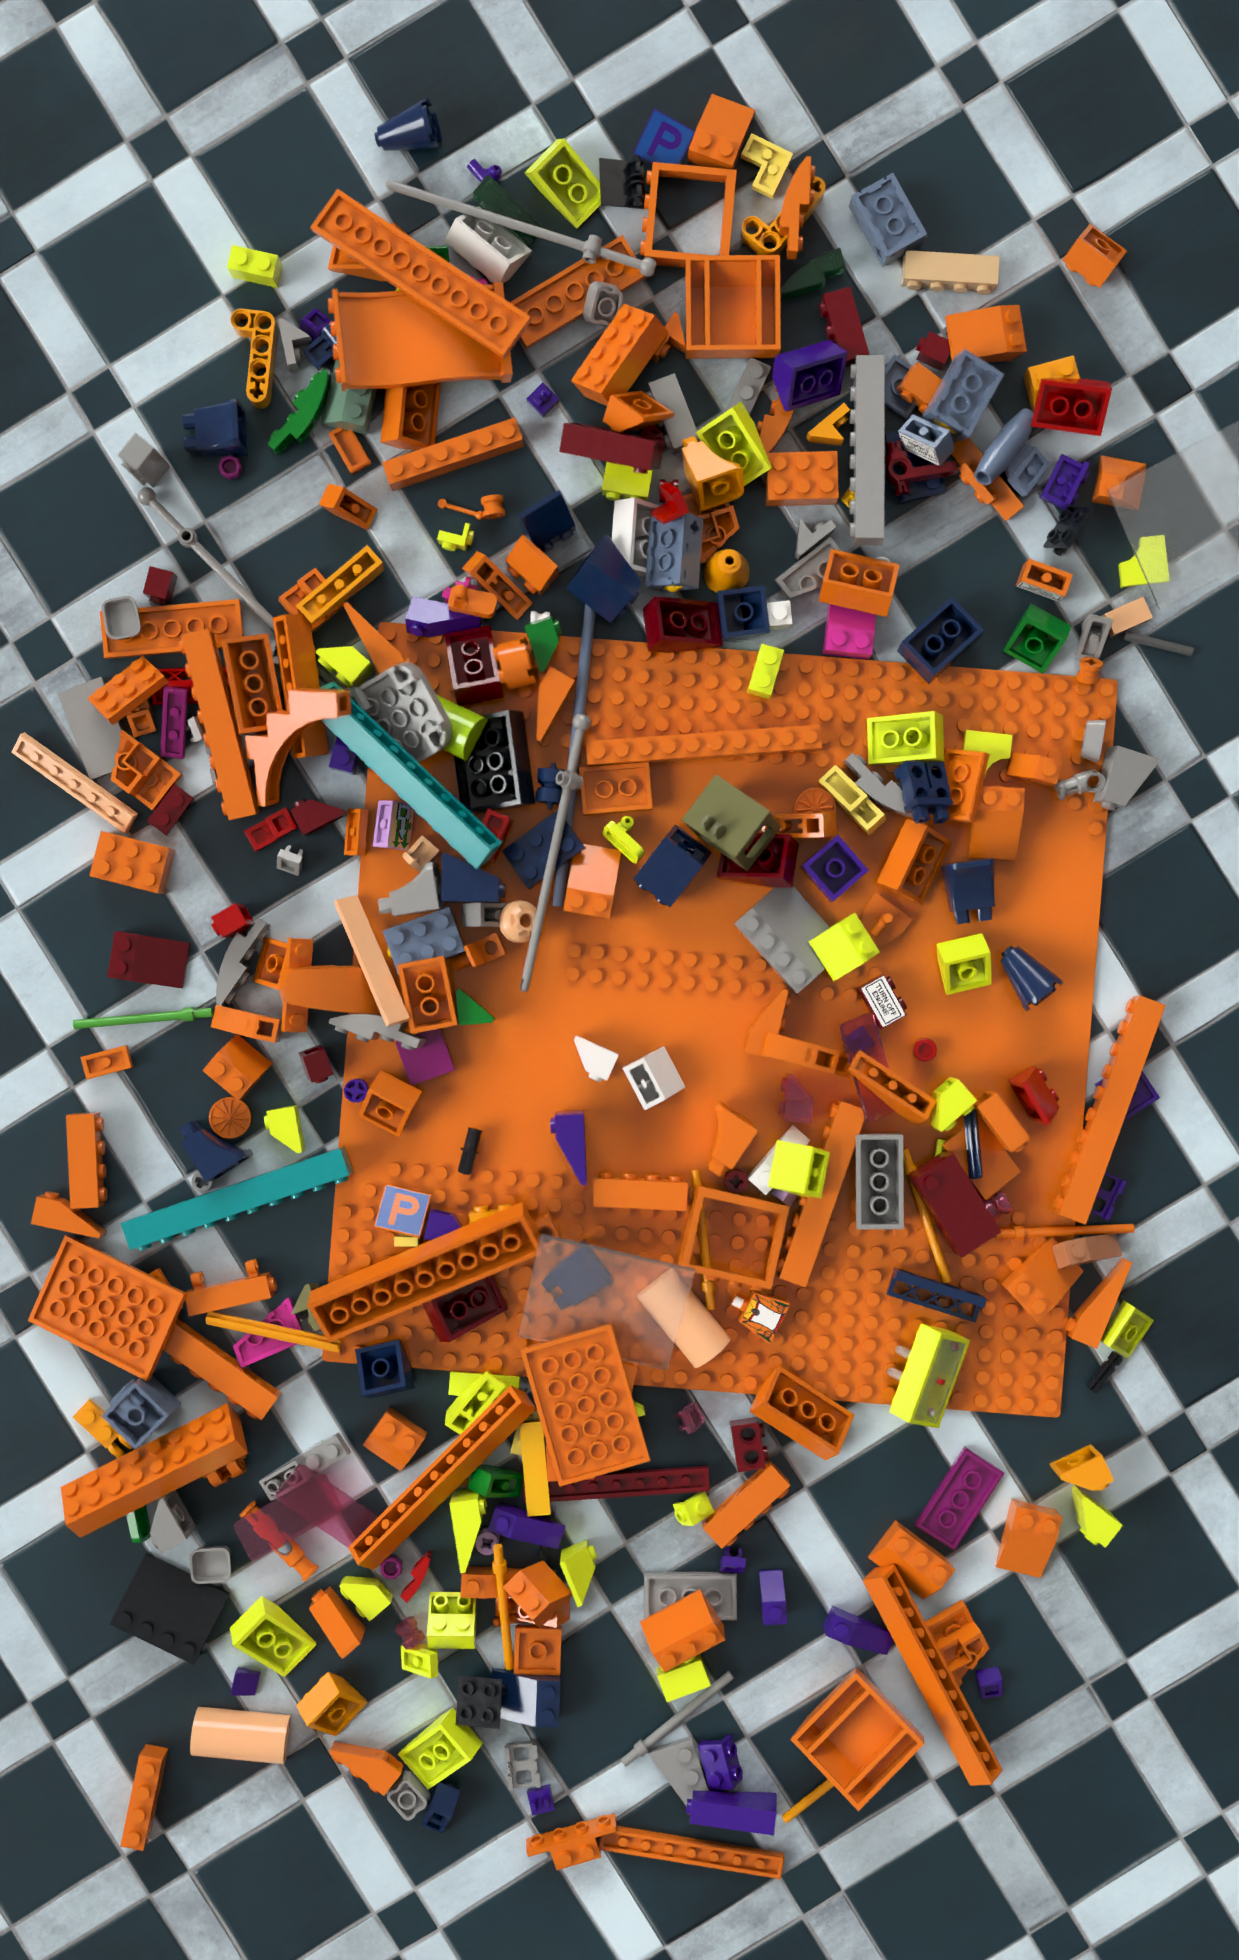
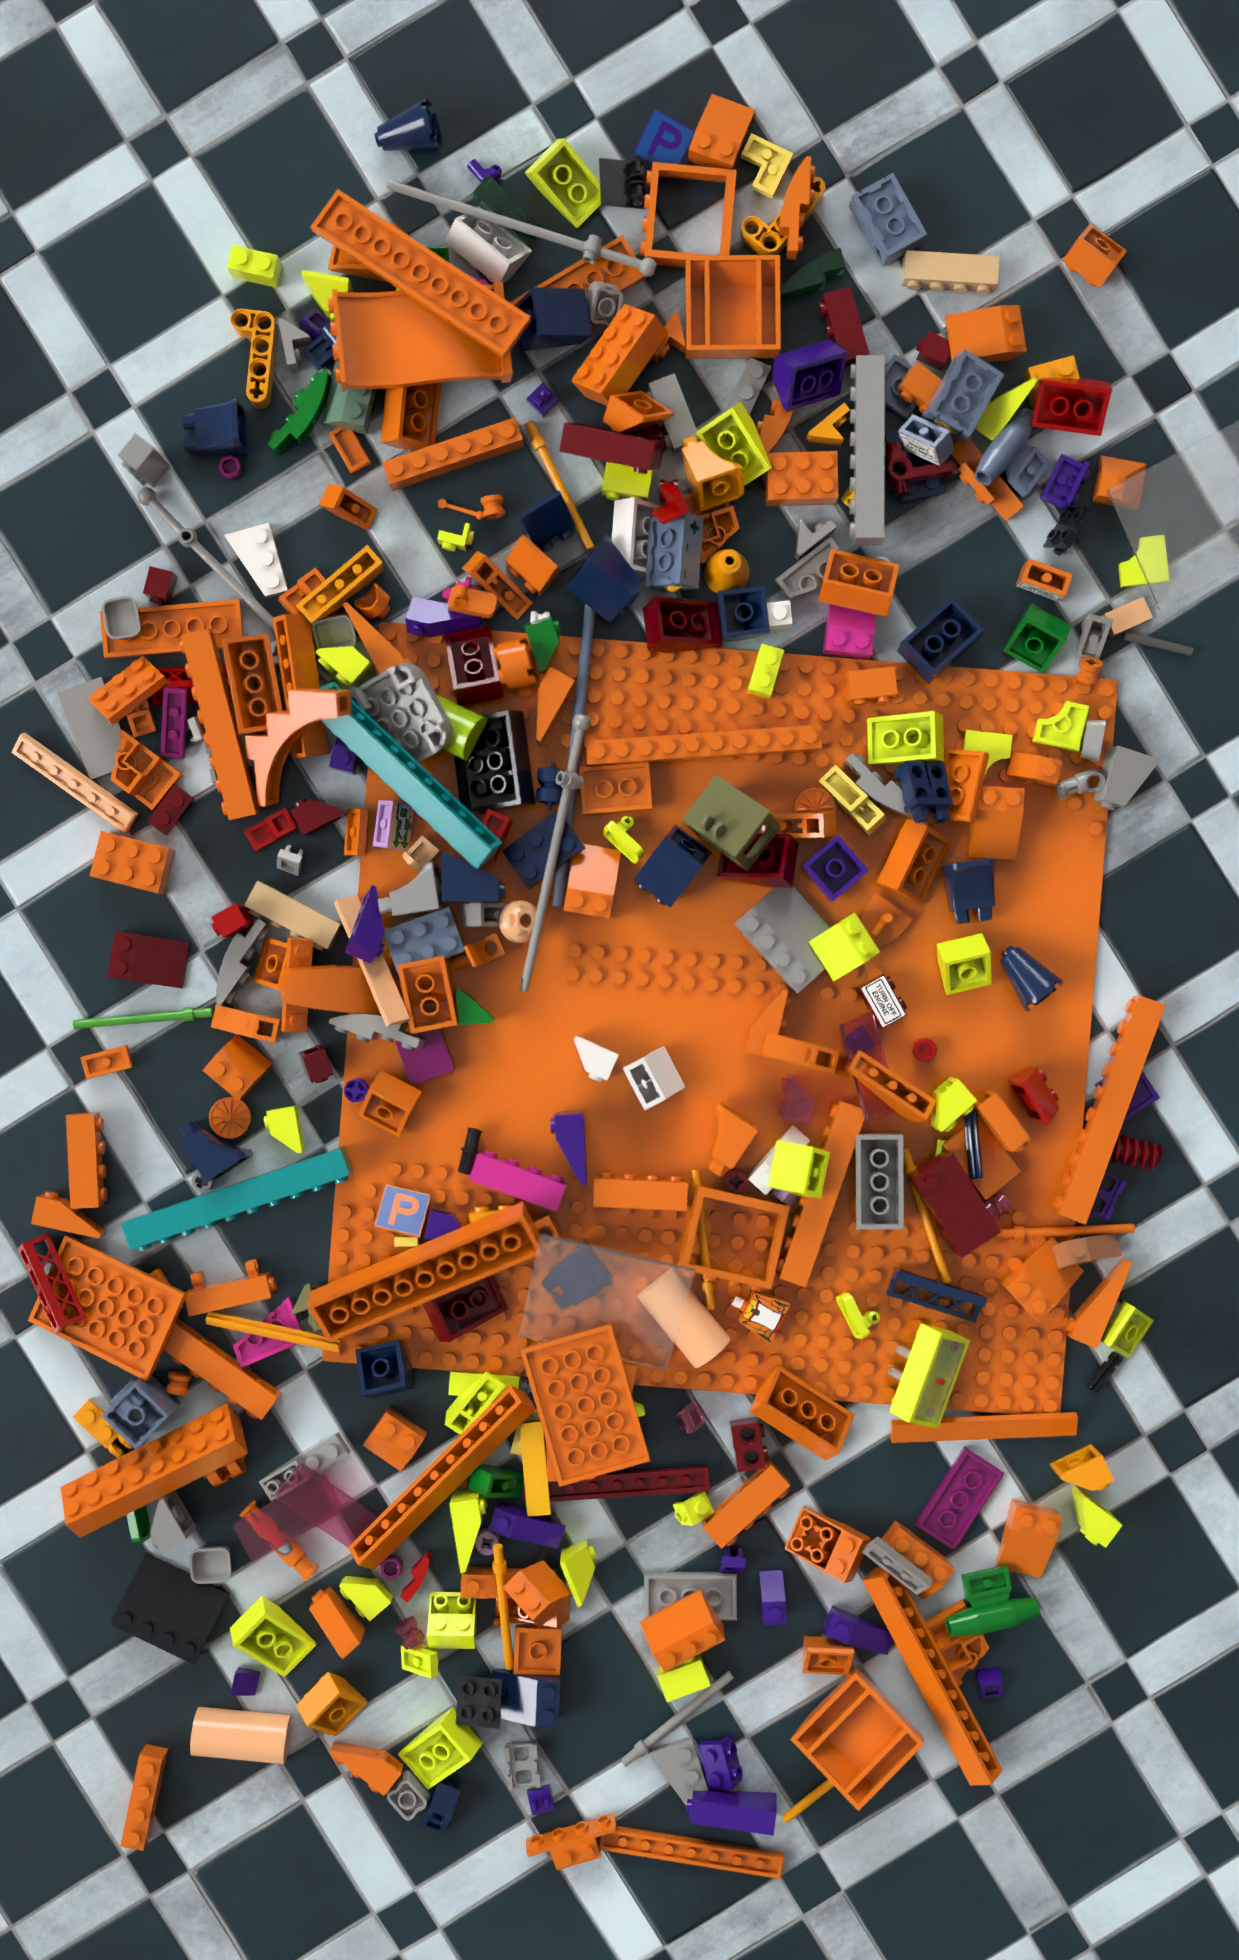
none -> red fence [18,1233,86,1334]
none -> orange wheel [165,1371,192,1395]
none -> white wing [224,523,288,598]
none -> tan brick [244,881,343,951]
none -> neon yellow slope [301,270,354,321]
none -> light grey piece [312,613,357,649]
none -> dark purple slope [345,885,385,963]
none -> orange piece [354,583,390,619]
none -> dark pink brick [469,1150,567,1212]
none -> dark blue slope [516,287,592,351]
none -> light orange bar [525,420,595,551]
none -> orange slope [784,1506,871,1583]
none -> orange slope [802,1636,854,1675]
none -> neon yellow piece [836,1292,880,1339]
none -> orange brick [845,666,898,706]
none -> light grey plate [862,1537,933,1595]
none -> orange tile [890,1412,1078,1443]
none -> green plate [945,1565,1040,1637]
none -> neon yellow slope [975,377,1038,441]
none -> neon yellow tile [1032,701,1089,752]
none -> dark red piece [1111,1135,1163,1172]

